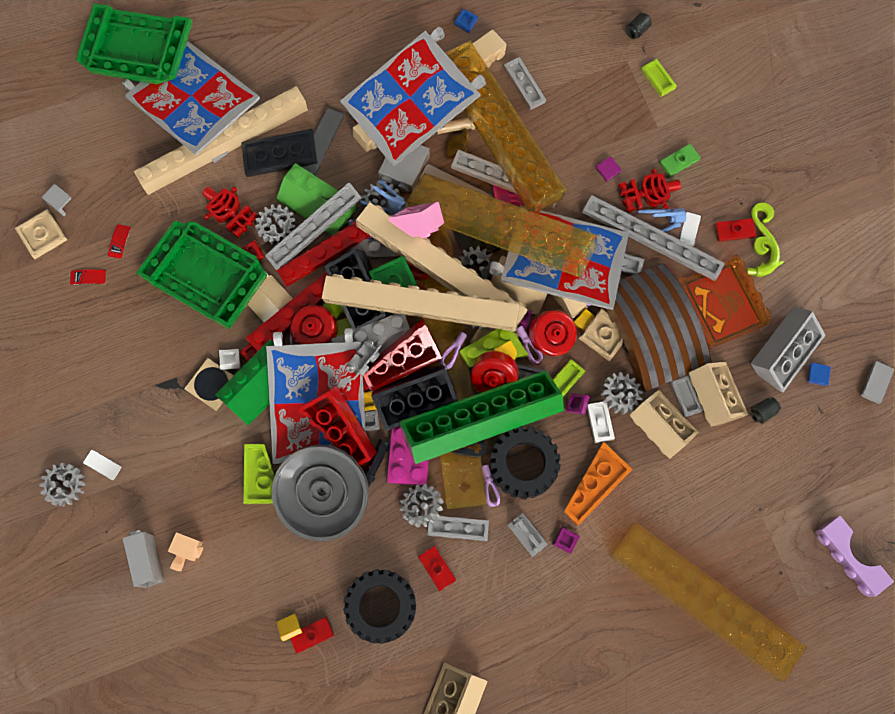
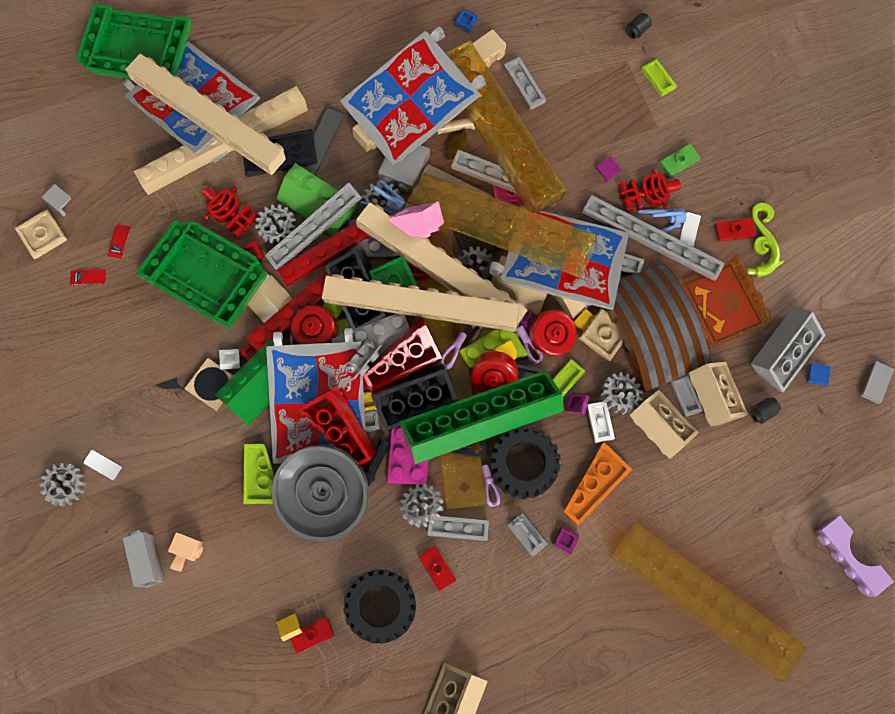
none -> tan brick [126,54,286,175]

